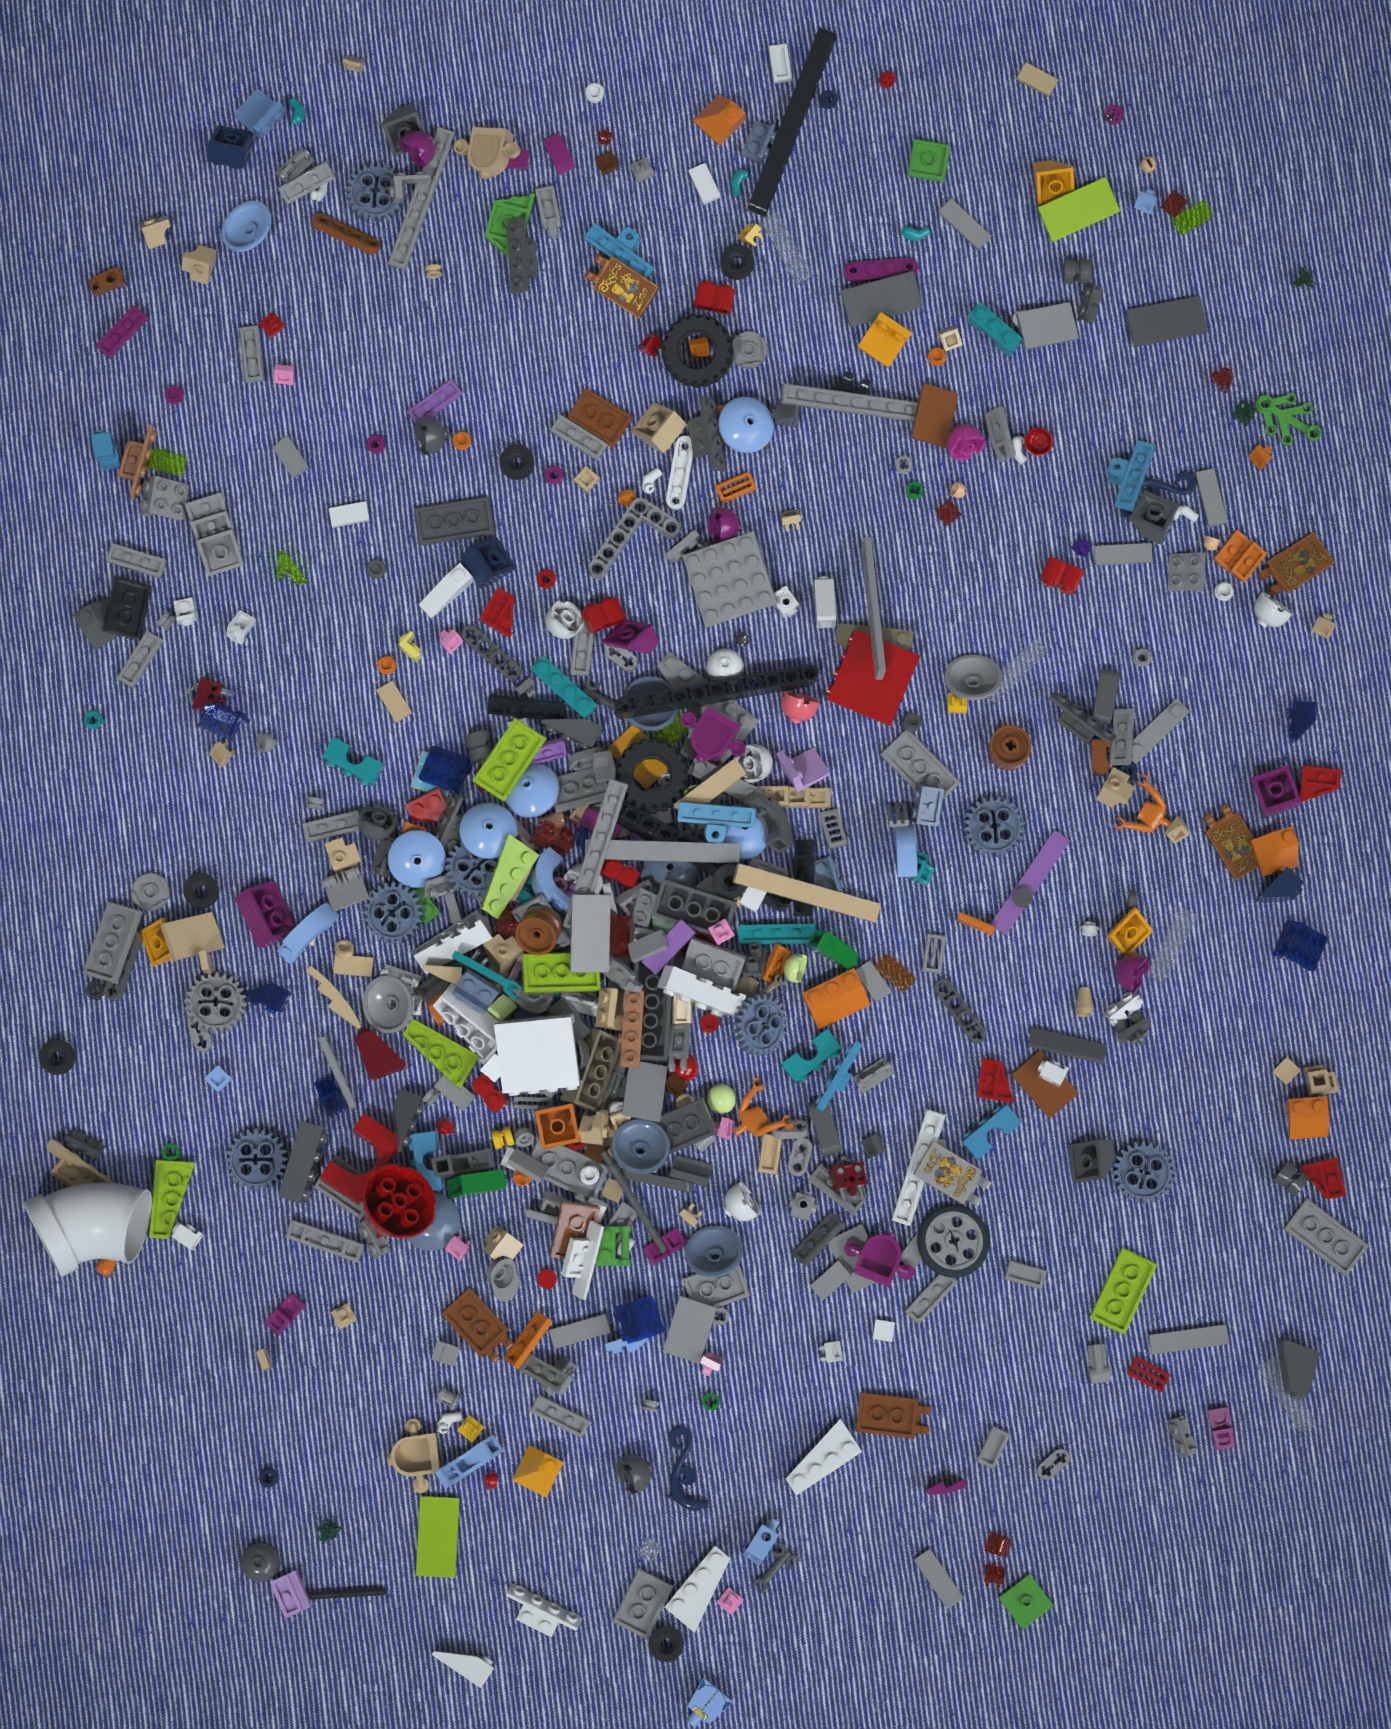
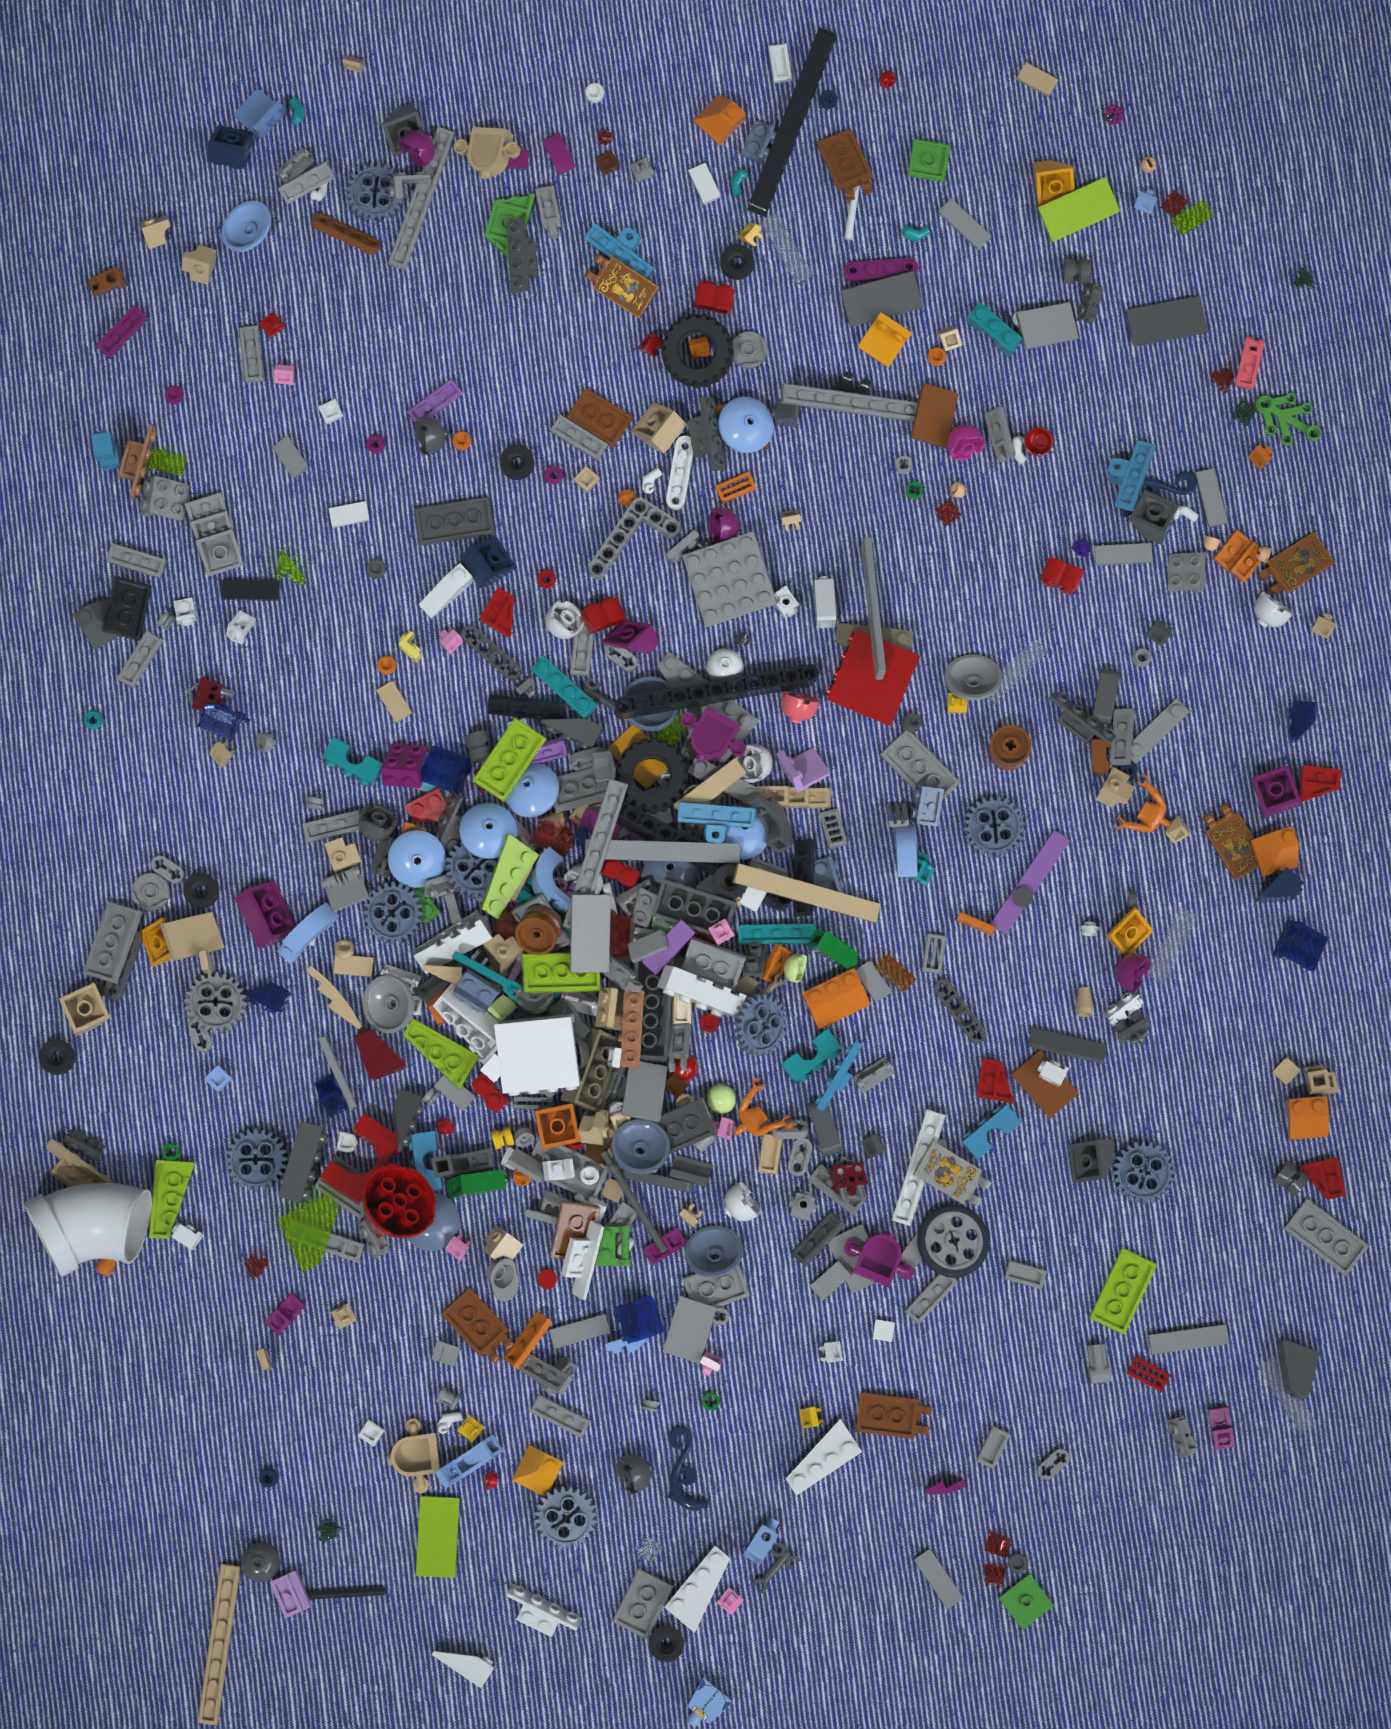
tan bush [425,264,442,279] -> none
white plate [1214,582,1234,601] -> none
none -> tan slope [59,983,110,1036]
none -> light grey beam [151,856,185,884]
none -> tan tile [198,1564,241,1725]
none -> black tile [222,580,280,601]
none -> clear red tile [244,1256,268,1281]
none -> clear neon green plate [277,1193,339,1272]
none -> white tile [318,399,343,425]
none -> white tile [336,1131,358,1153]
none -> white tile [358,1419,385,1447]
none -> magenta bracket [381,743,427,788]
none -> sand blue gear [534,1485,598,1549]
none -> white bracket [542,1158,575,1181]
none -> white tile [607,1046,622,1068]
none -> yellow tile [799,1406,823,1429]
none -> dark orange tile [817,129,873,202]
none -> white bar [844,186,860,240]
none -> dark grey tile [1008,1553,1028,1573]
none -> dark grey tile [1146,620,1172,647]
none -> coral plate [1235,336,1265,390]
none -> light nougat hinge [1256,546,1271,563]

